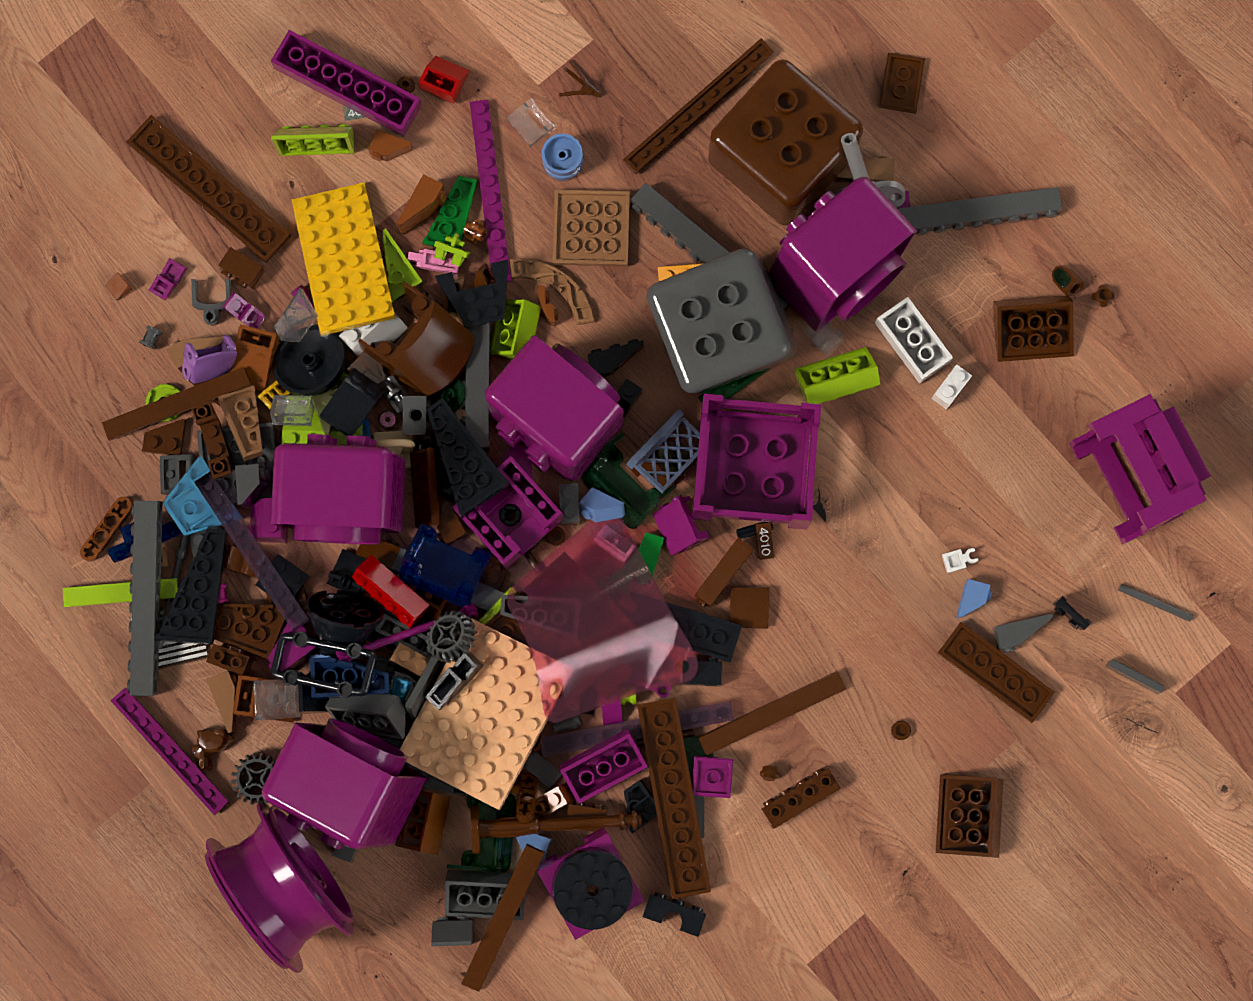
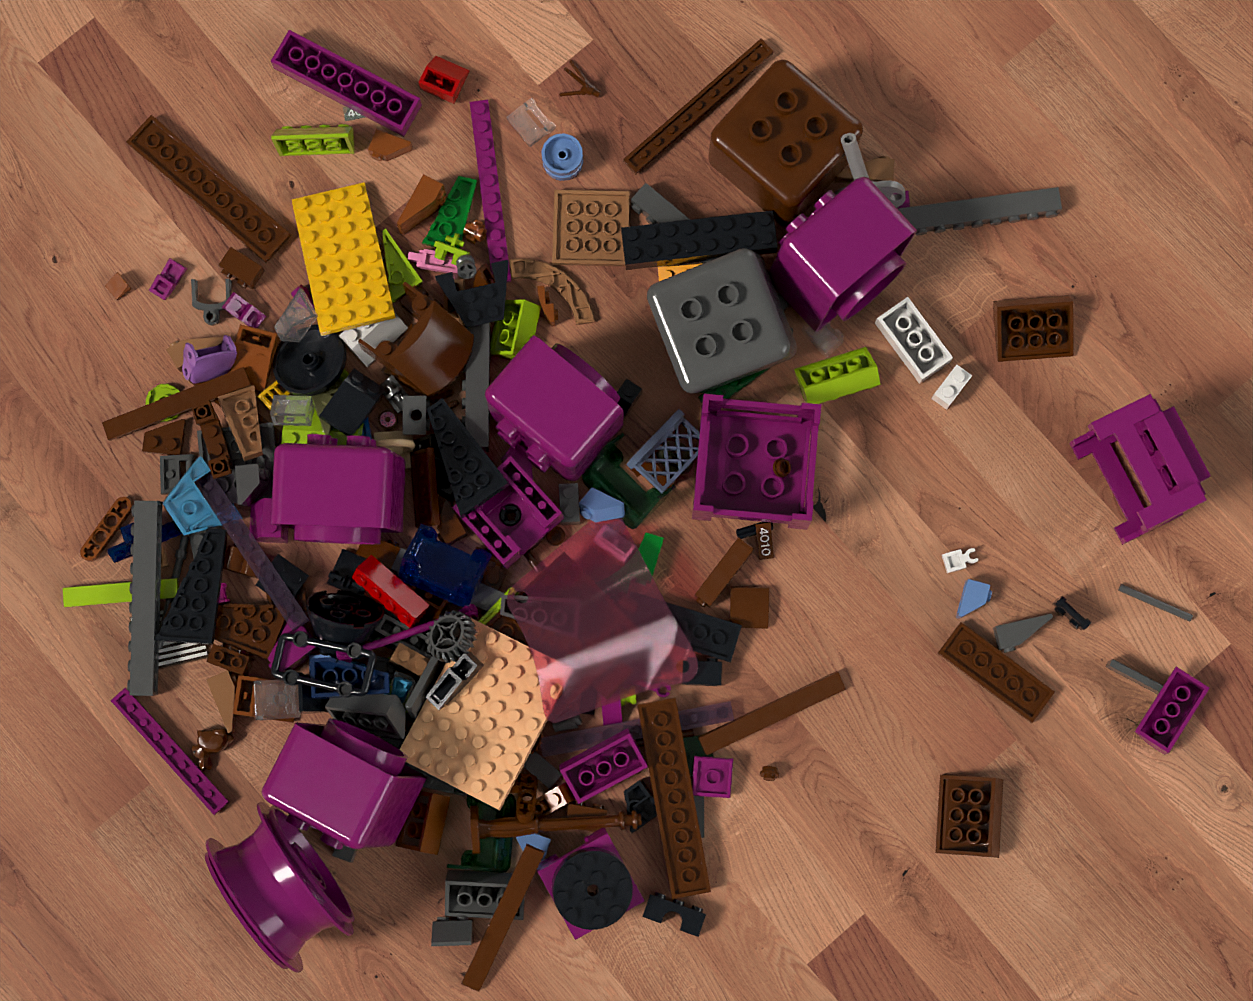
dark grey bush [139,325,163,350] -> none
dark grey gear [231,752,276,805] -> none
reddish brown wing [346,343,386,384] -> none
reddish brown plate [397,76,415,93] -> none
clear green dish [432,379,465,412] -> none
black slope [588,339,644,377] -> none
magenta panel [653,495,709,556] -> none
reddish brown brick [761,767,841,829] -> none
reddish brown tile [879,53,925,114] -> none
reddish brown tile [891,721,911,740] -> none
reddish brown rock [1052,265,1084,296] -> none
reddish brown plate [1091,285,1115,307] -> none
none -> dark grey wheel [456,255,476,279]
none -> black brick [621,210,778,270]
none -> reddish brown plate [773,458,791,477]
none -> magenta slope [1134,667,1209,755]

